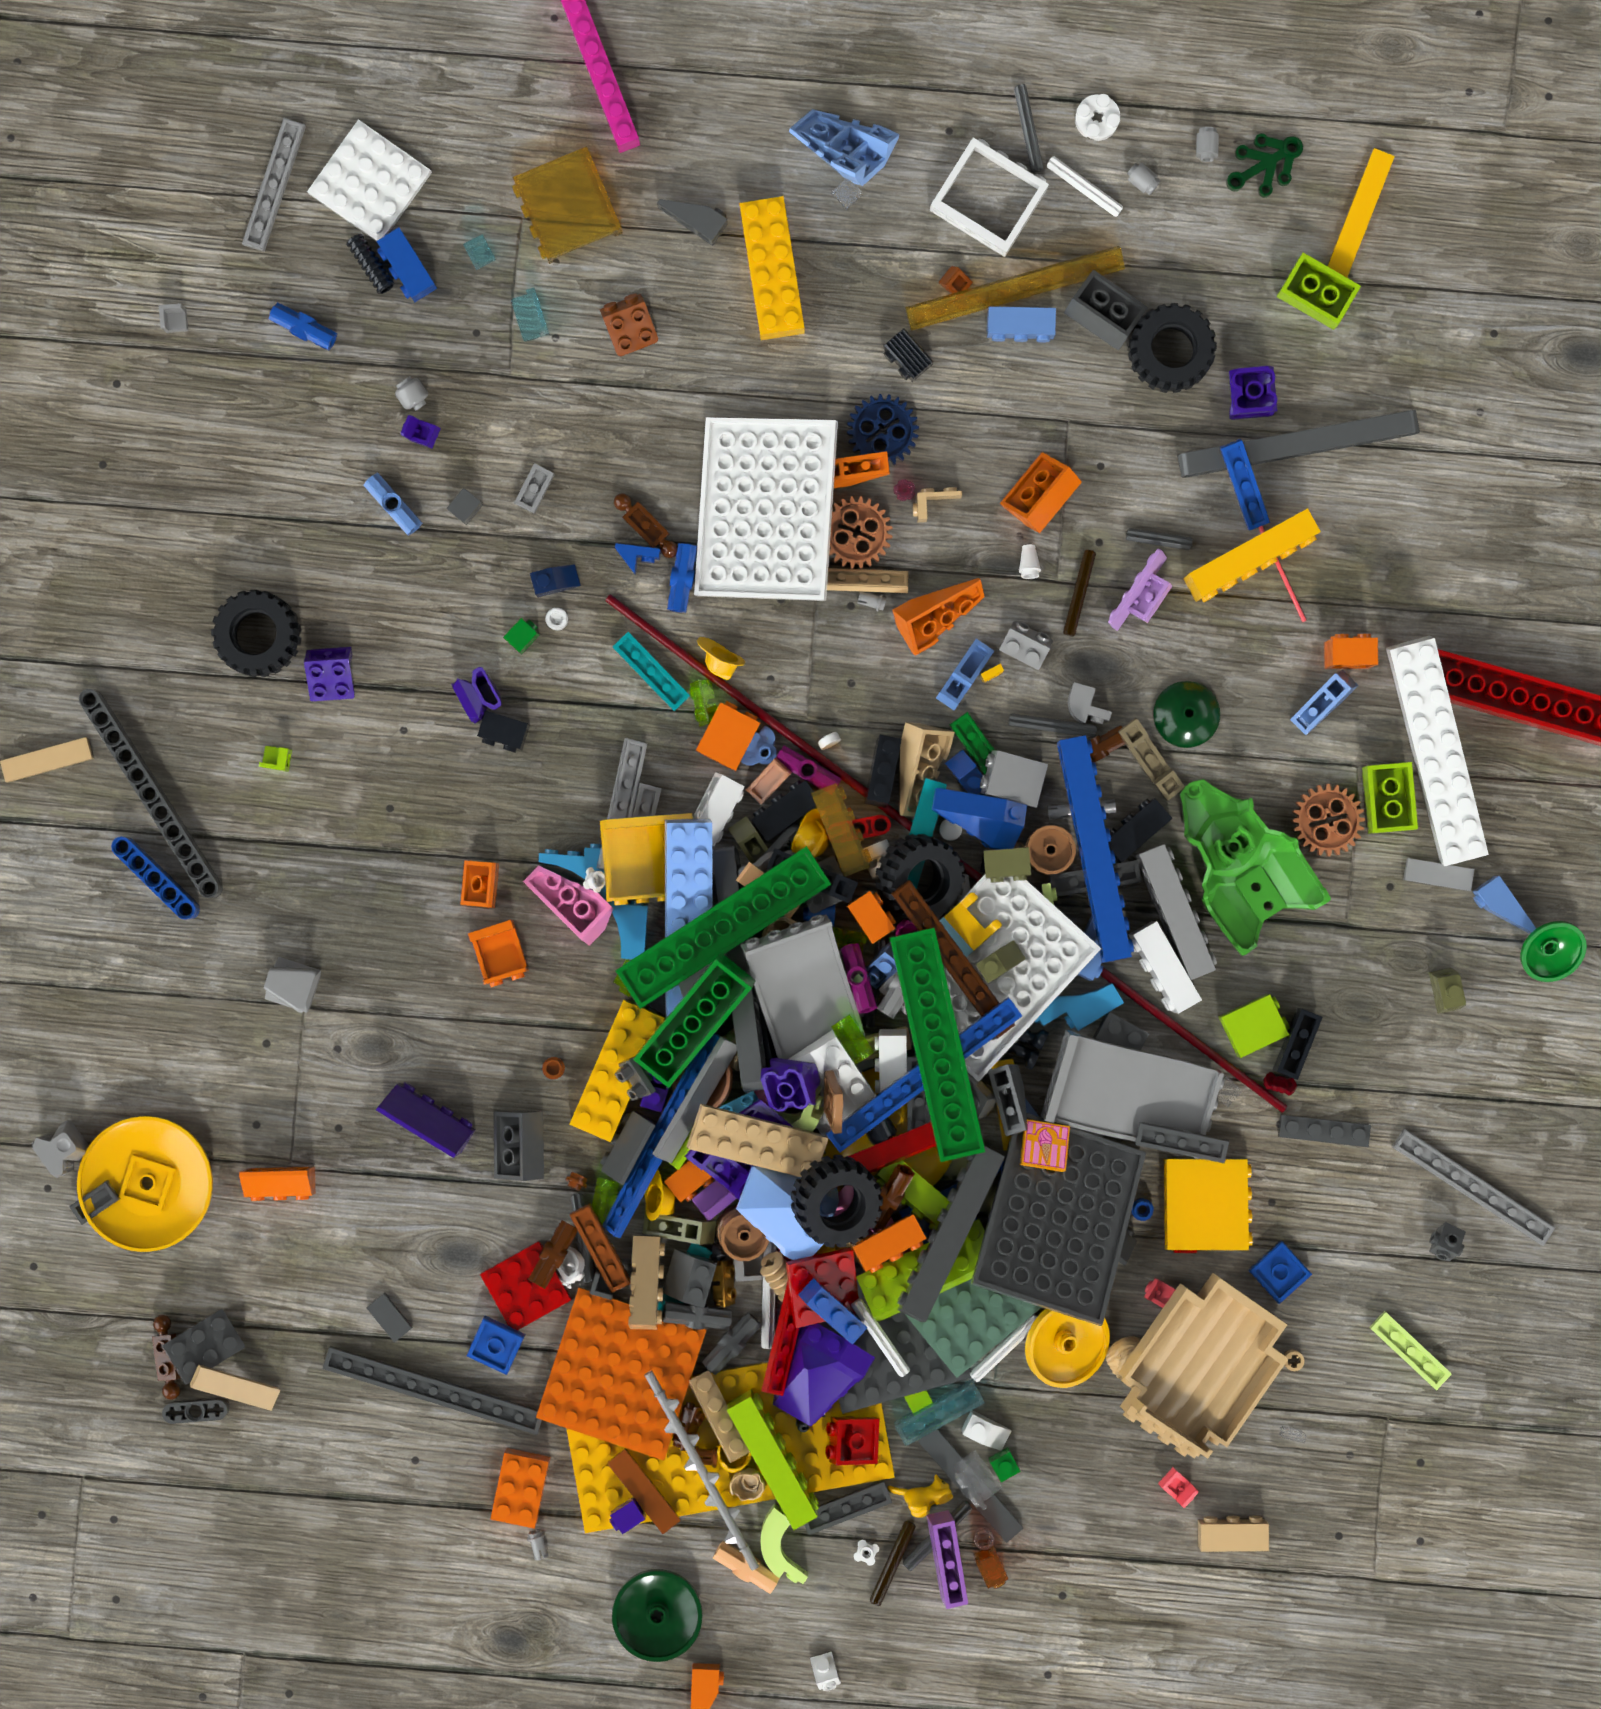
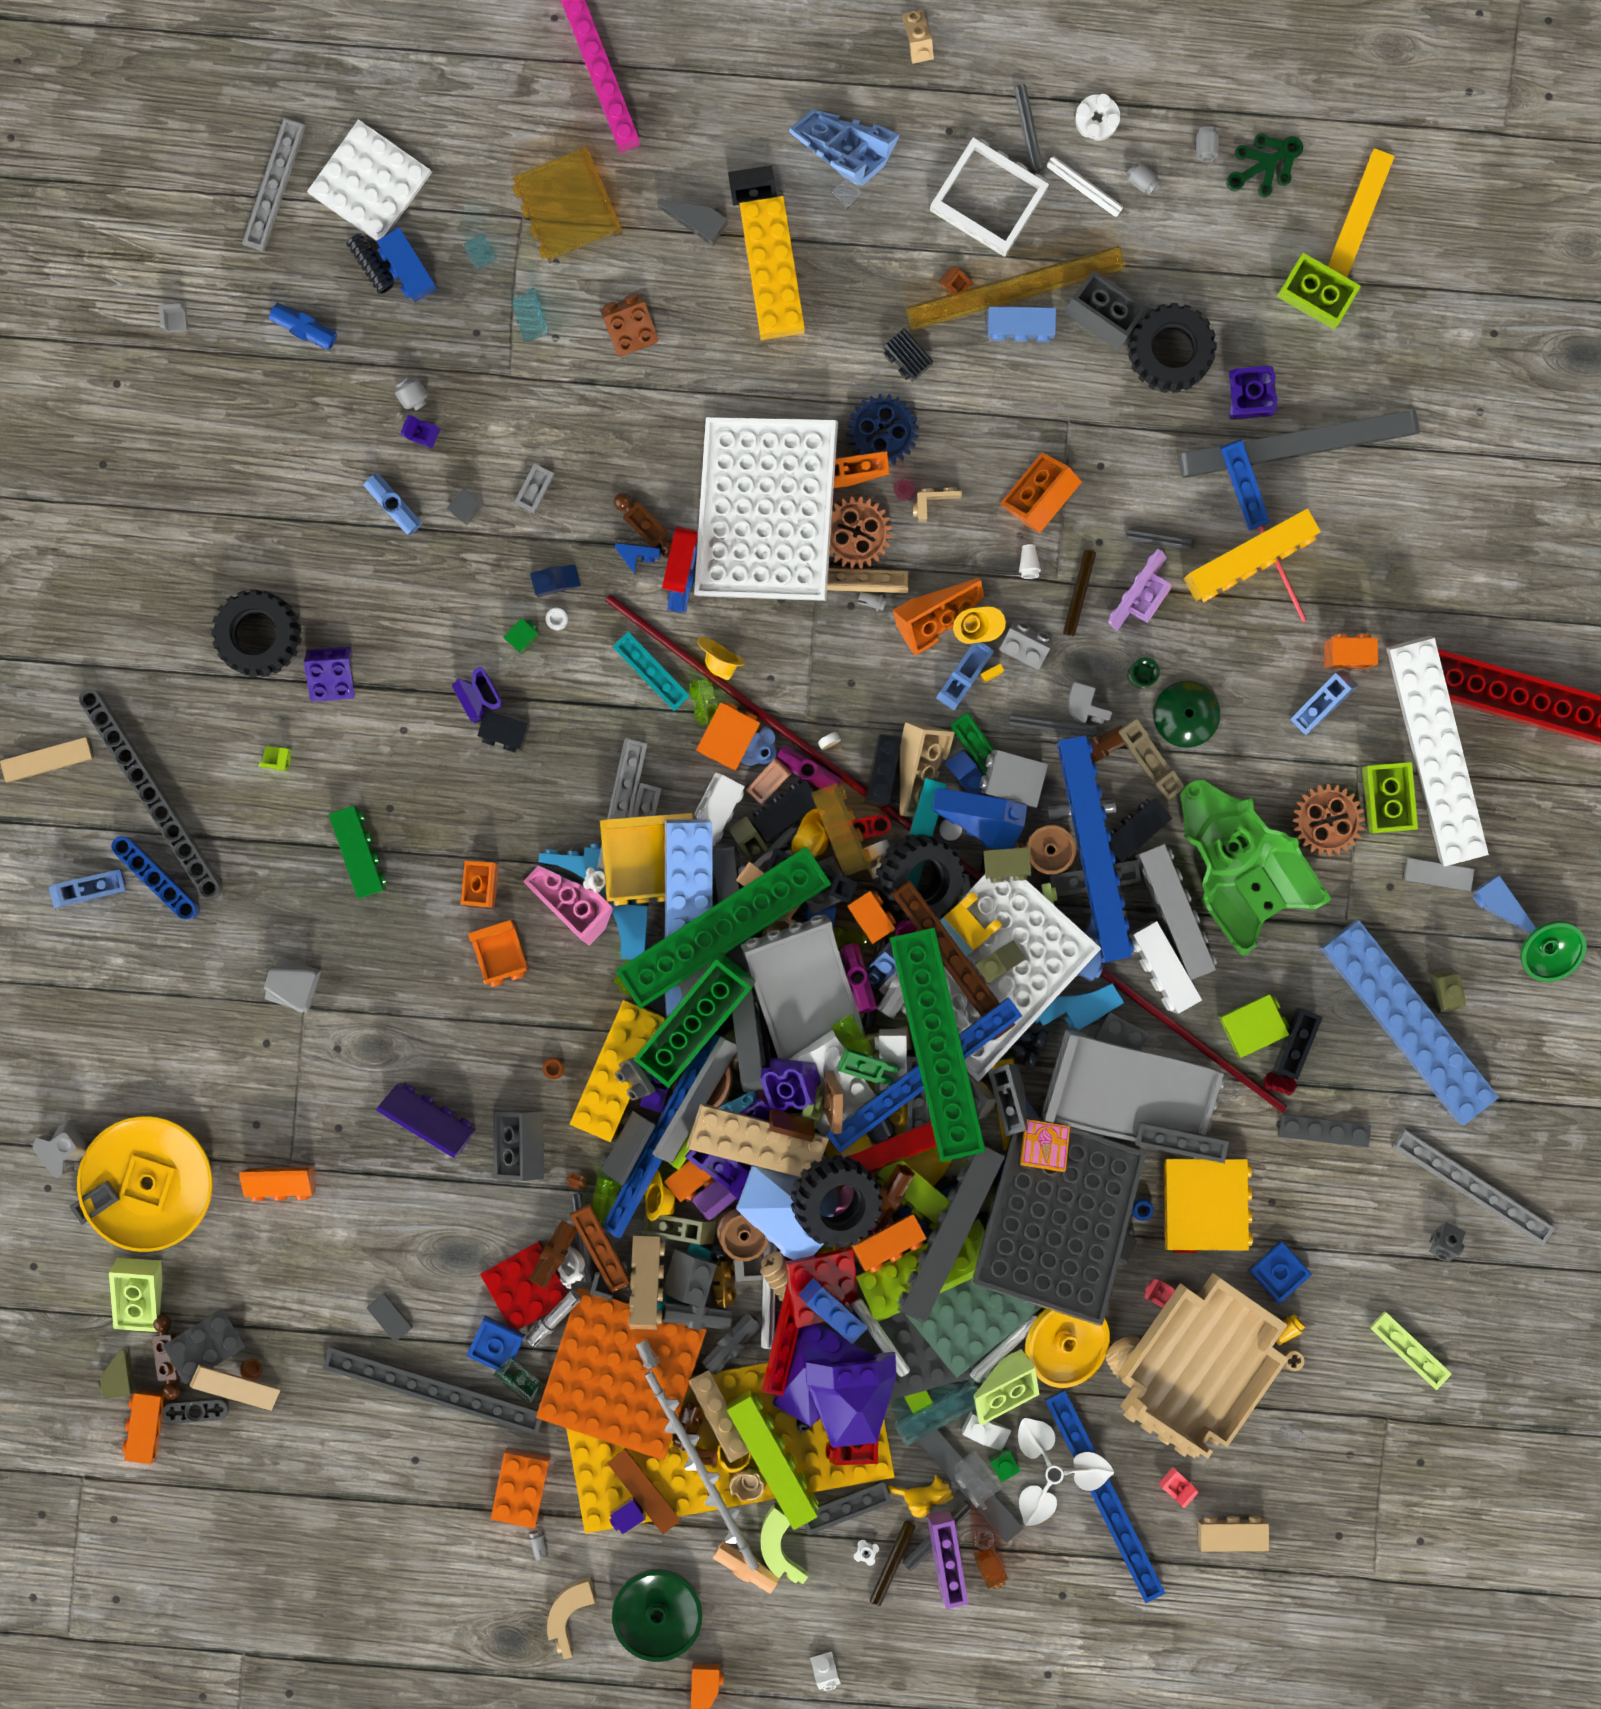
none -> medium blue slope [49,869,126,909]
none -> olive slope [98,1347,136,1399]
none -> yellowish green slope [109,1257,163,1332]
none -> orange brick [122,1390,165,1464]
none -> dark orange plate [240,1359,262,1381]
none -> green brick [328,805,387,899]
none -> clear green slope [493,1357,544,1403]
none -> light grey pin [526,1290,581,1347]
none -> tan arch [547,1577,596,1659]
none -> light grey pin [635,1339,660,1370]
none -> red beam [662,526,698,594]
none -> black brick [728,165,777,206]
none -> reddish brown tile [769,1109,815,1142]
none -> dark purple wedge [805,1352,896,1447]
none -> green hinge [836,1048,900,1085]
none -> tan bracket [902,10,934,64]
none -> yellow piece [953,606,1006,644]
none -> yellowish green slope [974,1349,1039,1425]
none -> white plant [1018,1418,1114,1526]
none -> blue plate [1045,1389,1166,1604]
none -> dark green wheel [1127,657,1160,689]
none -> yellow cone [1276,1314,1306,1346]
none -> medium blue brick [1319,920,1499,1125]

